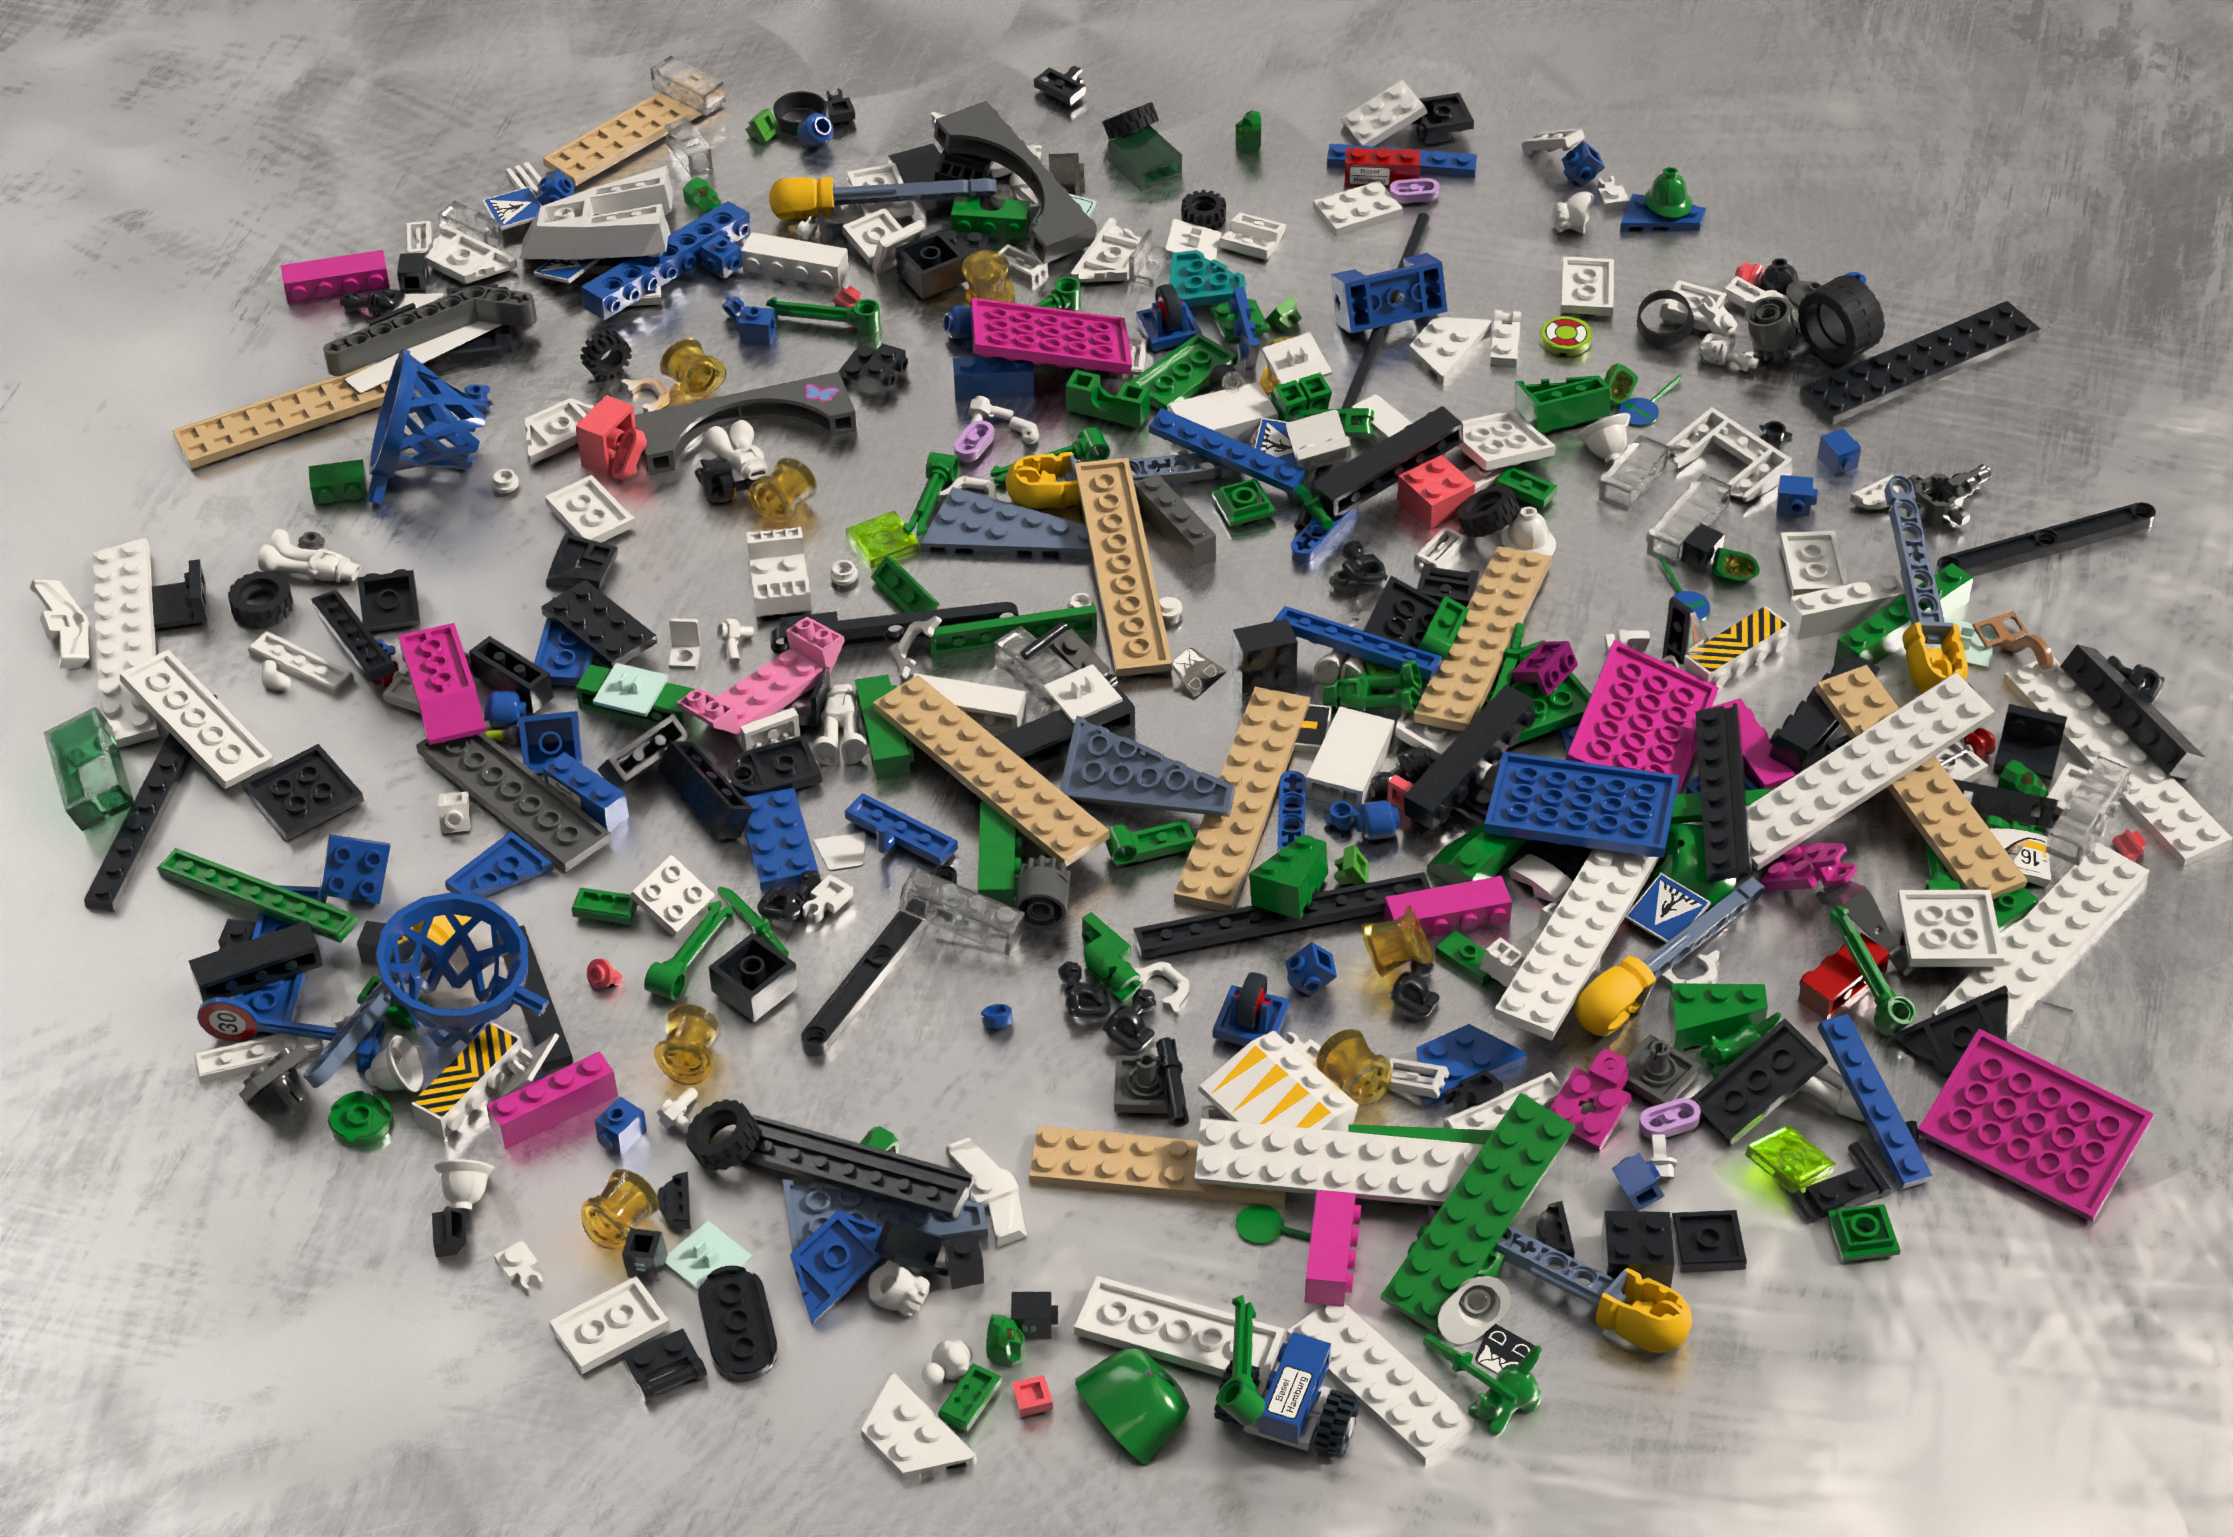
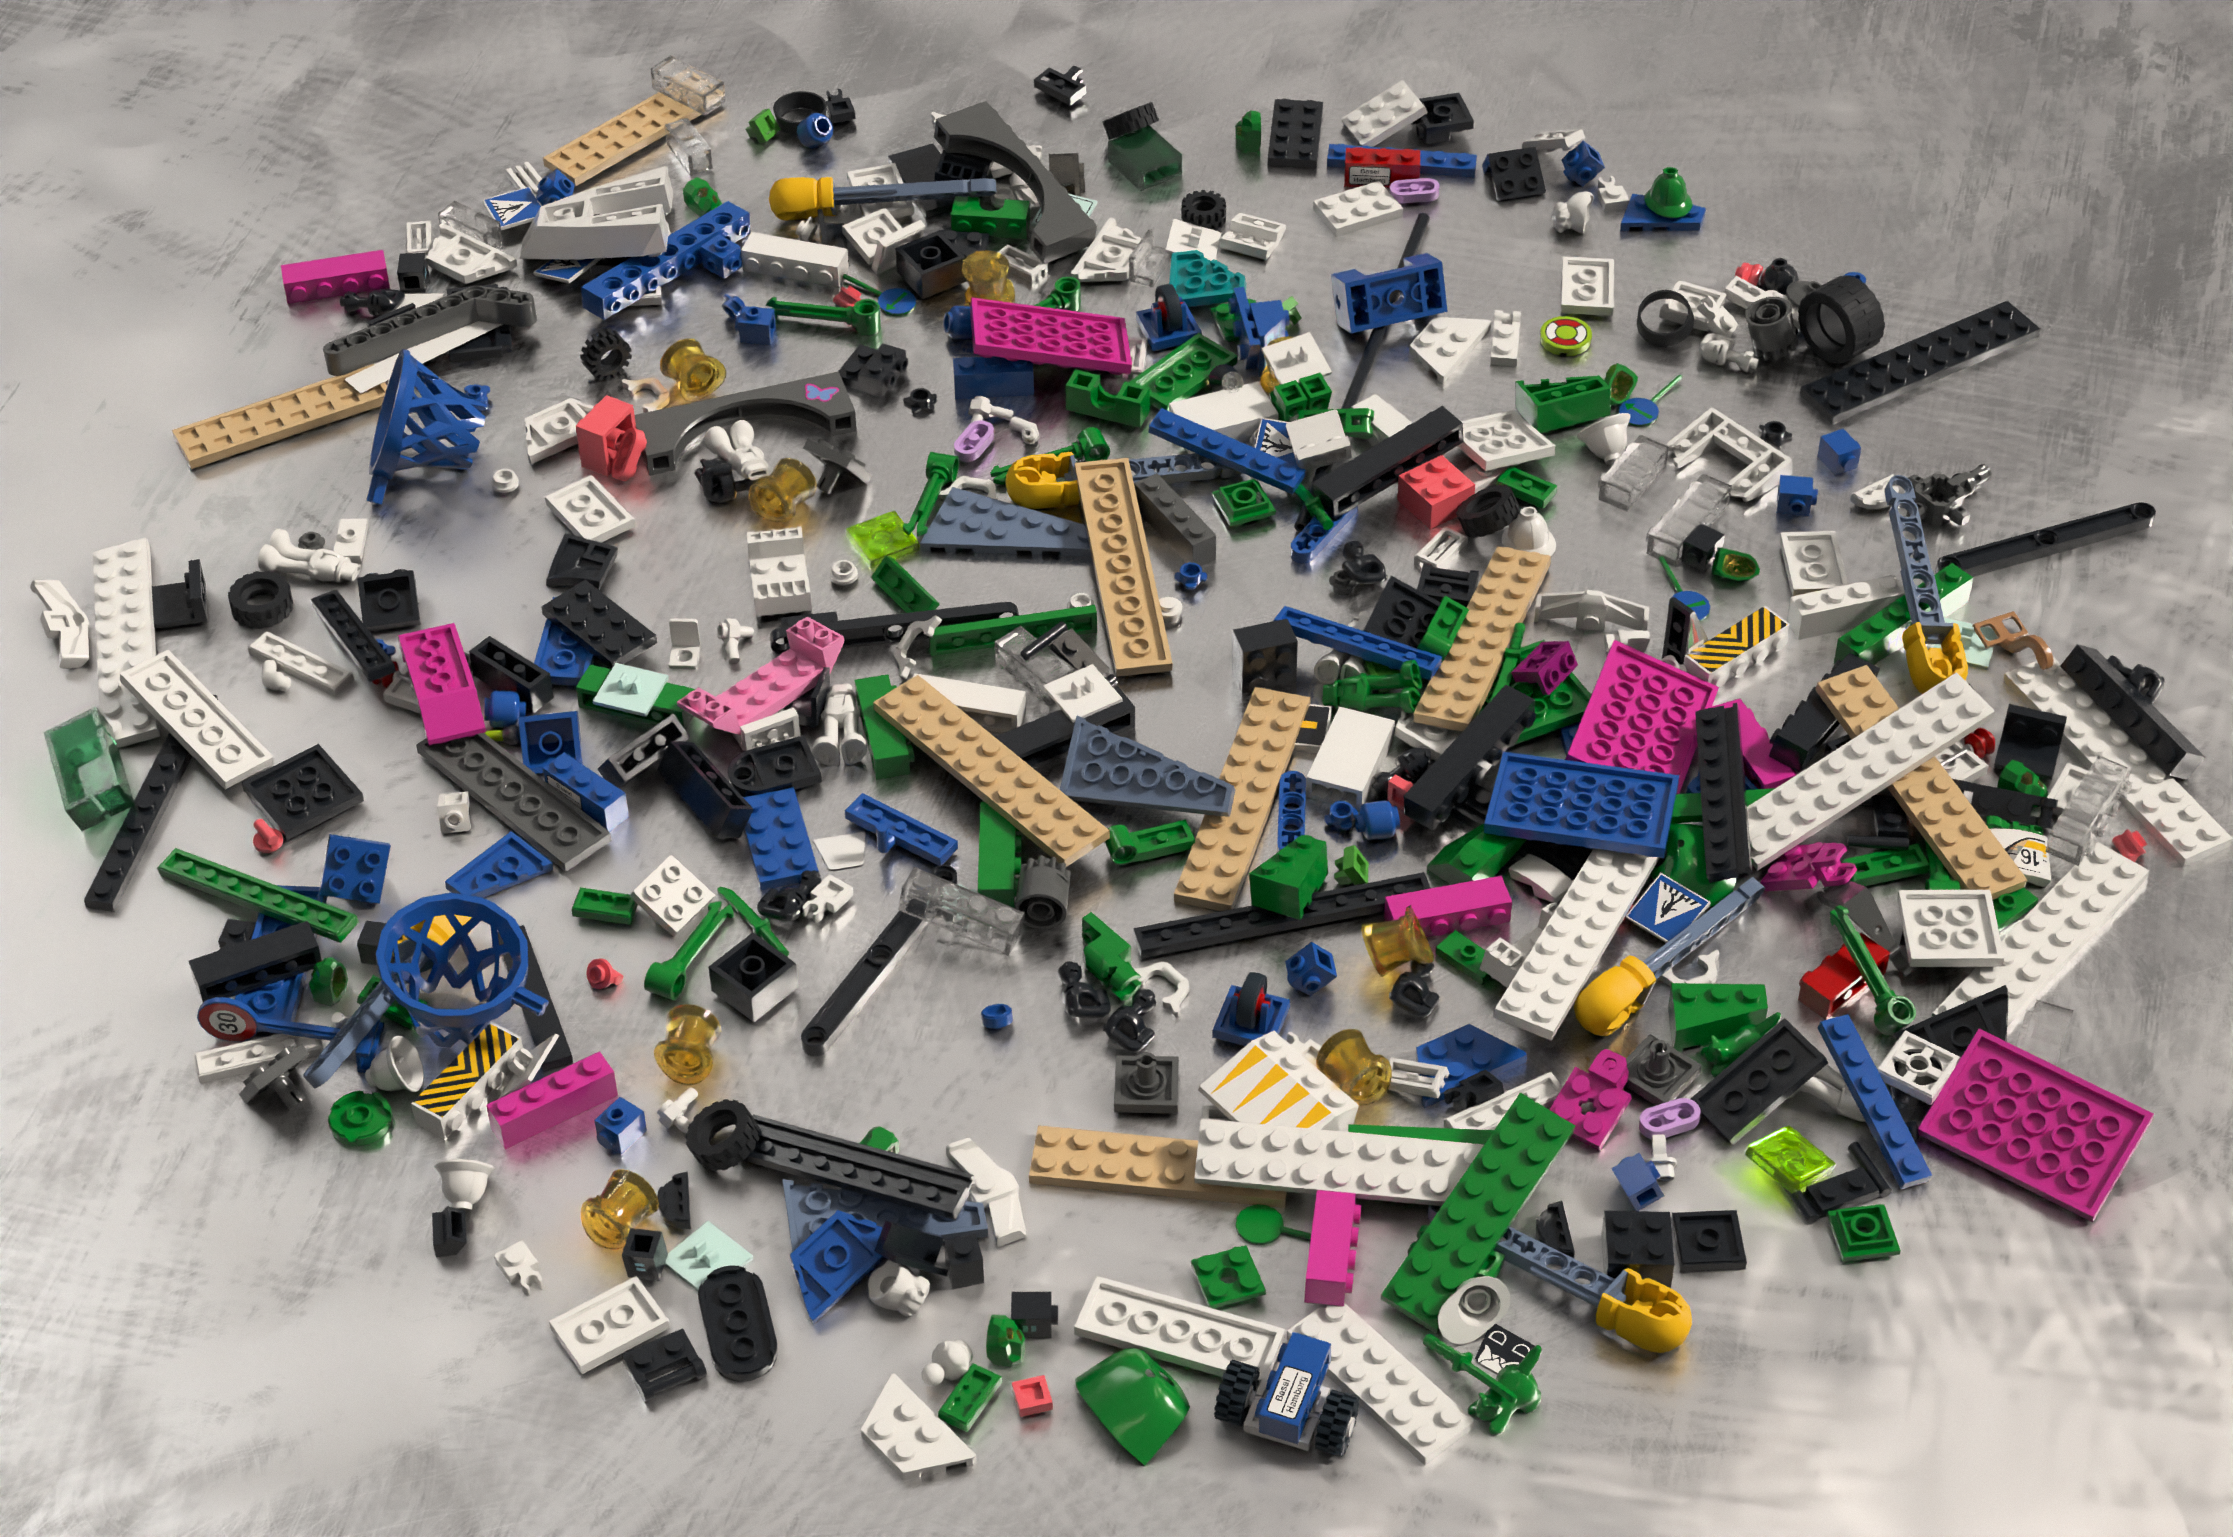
green brick [308,459,368,505] -> none
black pin [1156,1037,1189,1127] -> none
sticker [1171,648,1226,698] -> none
green piece [1217,1295,1265,1426] -> none
none -> coral plate [253,819,283,853]
none -> green rock [309,957,348,1007]
none -> white plate [333,519,369,563]
none -> dark grey plate [803,439,872,494]
none -> blue piece [843,274,916,316]
none -> black plate [903,388,937,414]
none -> blue plate [1174,562,1207,589]
none -> green piece [1191,1245,1266,1309]
none -> blue slope [1249,300,1290,377]
none -> black plate [1267,99,1323,169]
none -> black bracket [1482,147,1546,202]
none -> white plate [1534,590,1650,632]
none -> green plate [1841,844,1930,887]
none -> black plate [1847,795,1909,850]
none -> white piece [1877,1030,1961,1106]

